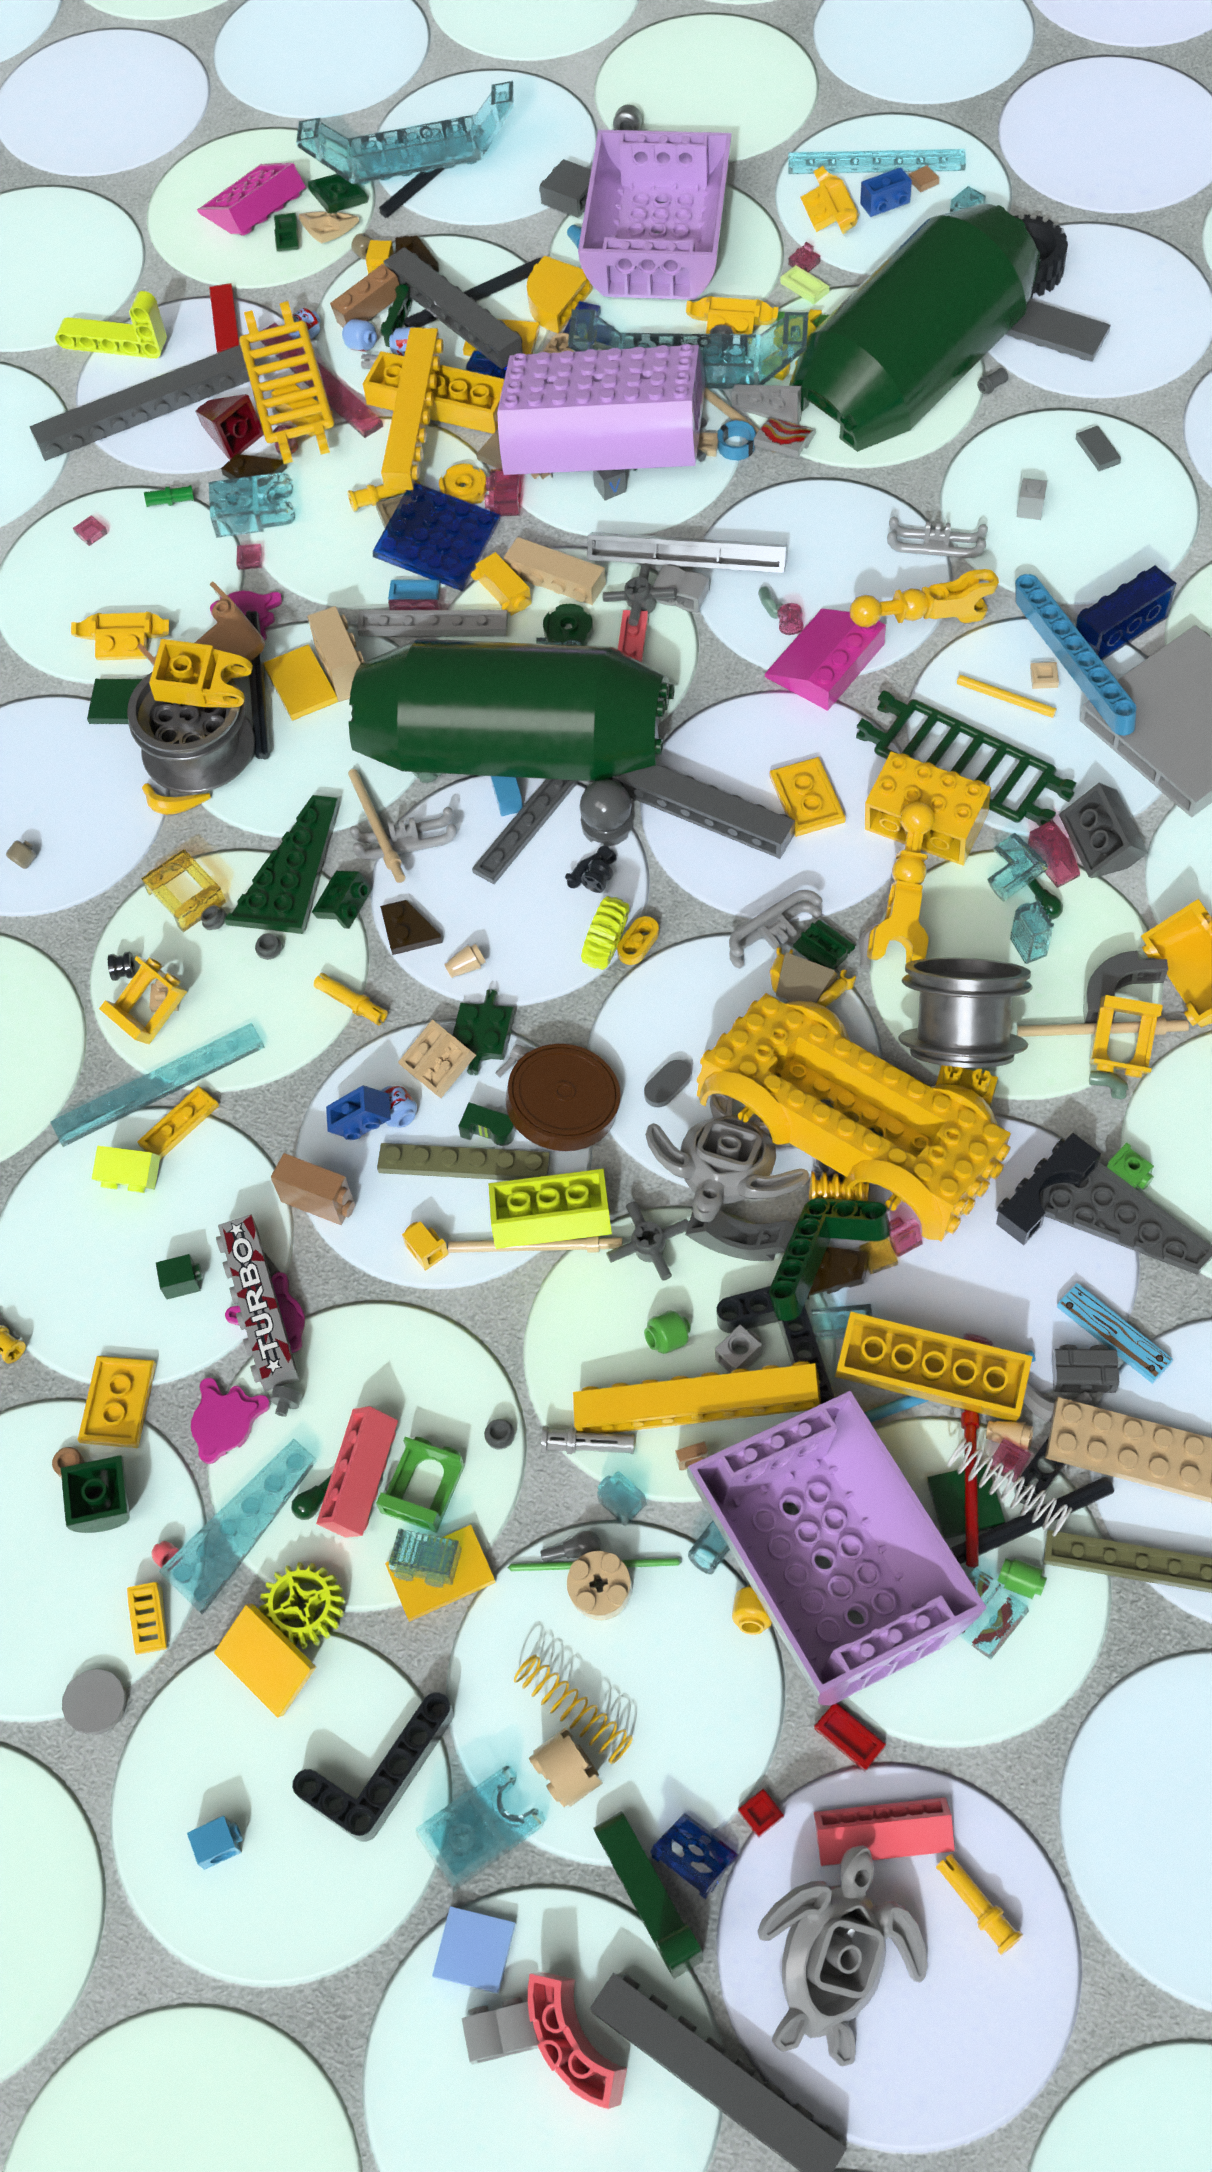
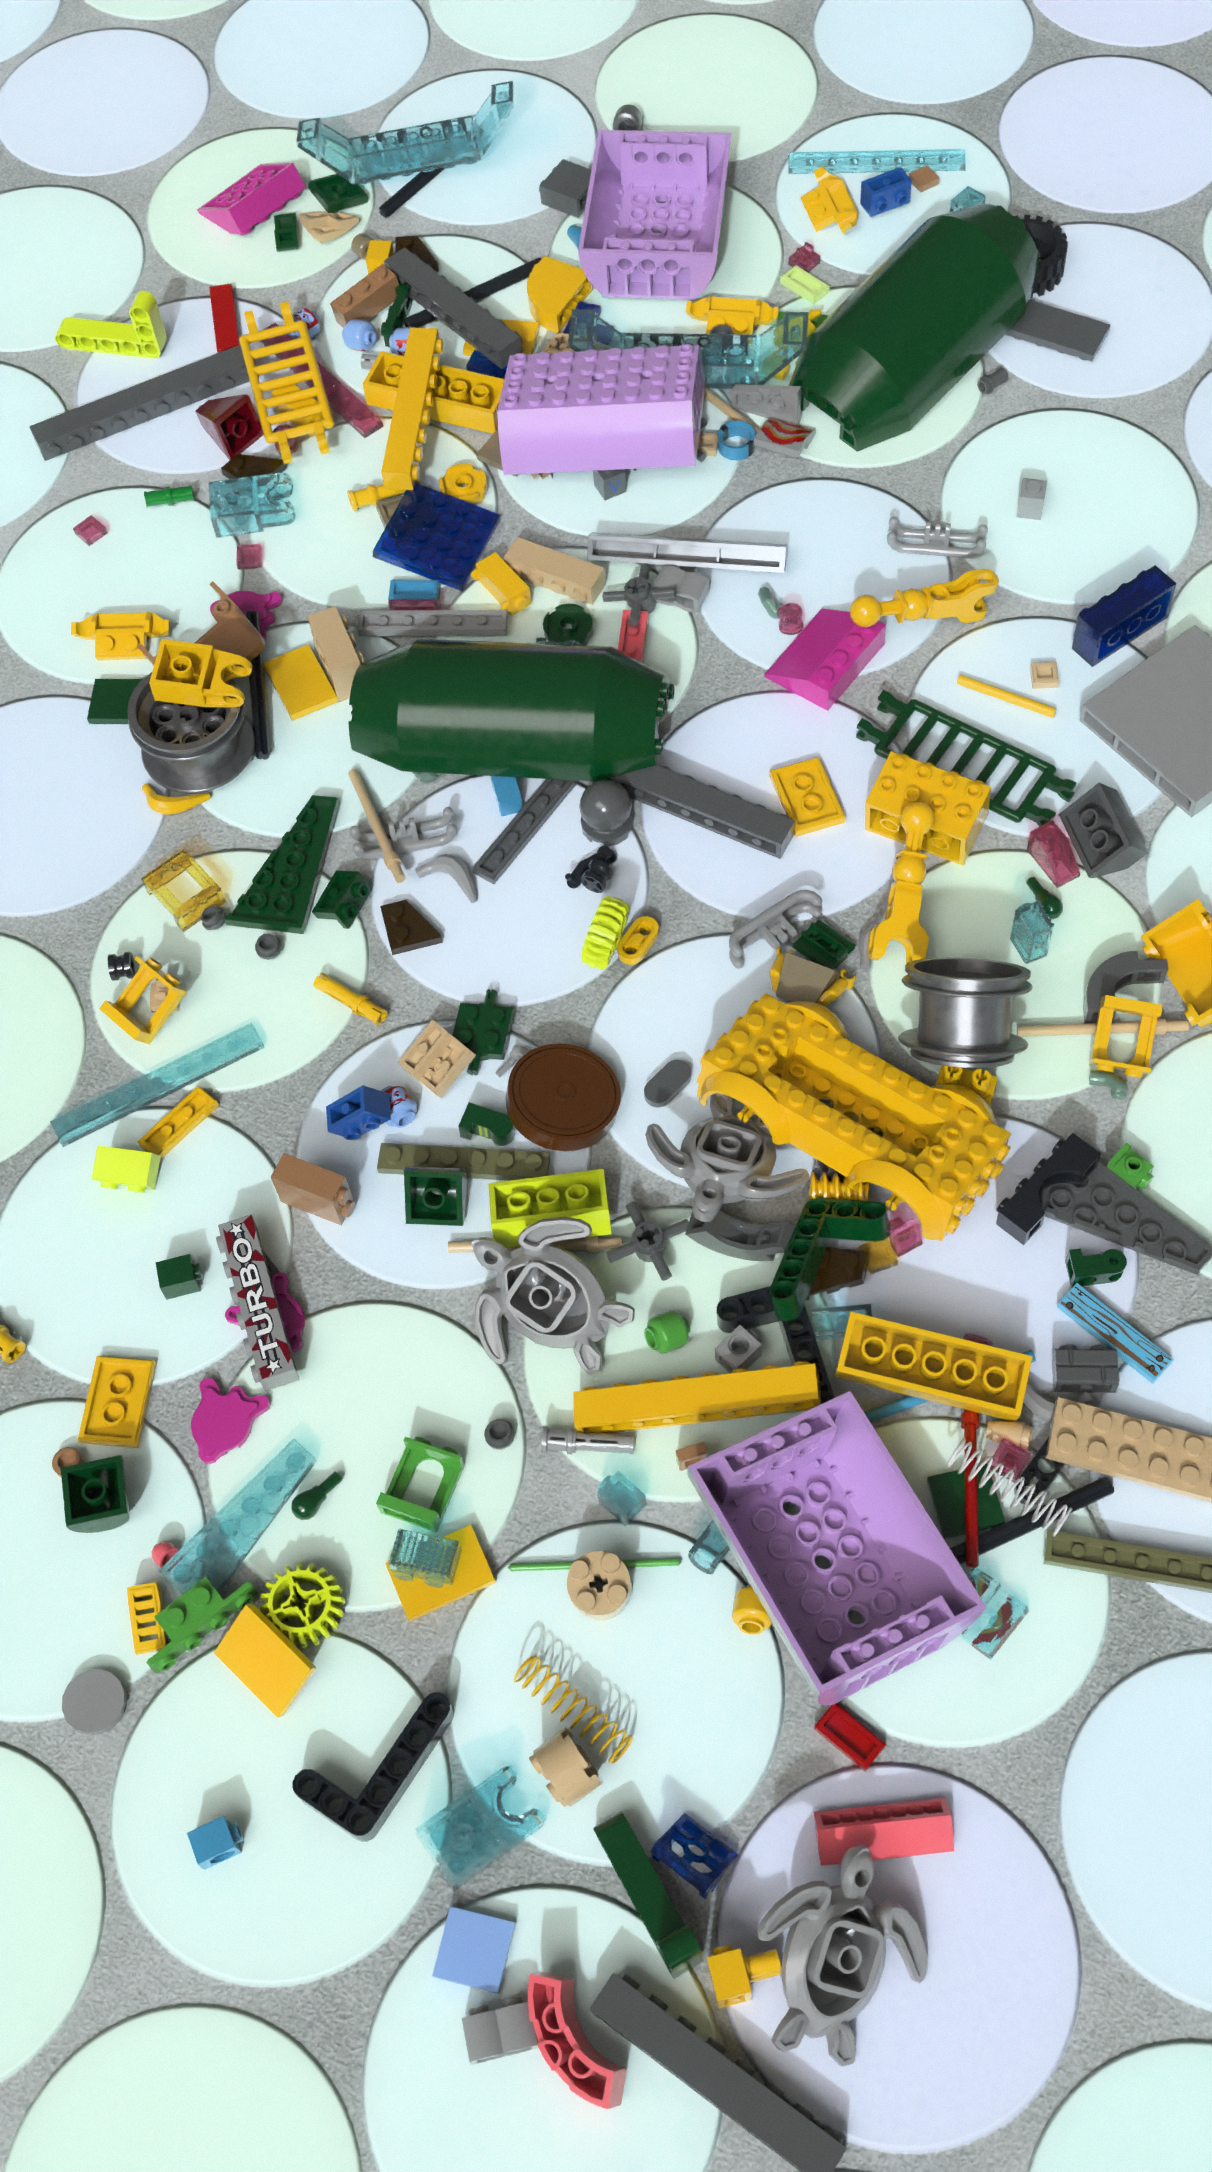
dark tan piece [6,840,36,869] -> none
dark grey tile [270,1386,302,1417] -> none
coral brick [316,1406,398,1538] -> none
yellow brick [402,1221,449,1271] -> none
tan cone [444,943,486,978] -> none
clear pink brick [485,469,522,517] -> none
dark grey piece [540,1531,601,1562] -> none
red tile [738,1788,784,1838] -> none
yellow pin [936,1854,1024,1955] -> none
clear light blue brick [987,832,1048,902] -> none
bright green brick [997,1558,1047,1600] -> none
dark azure beam [1015,574,1137,736] -> none
dark grey tile [1075,426,1121,472] -> none
none -> bright green bracket [146,1577,258,1673]
none -> dark green brick [404,1166,467,1226]
none -> light grey piece [415,854,477,904]
none -> light grey animal [472,1217,635,1375]
none -> yellow brick [707,1945,781,2009]
none -> dark green leg [1065,1249,1127,1288]

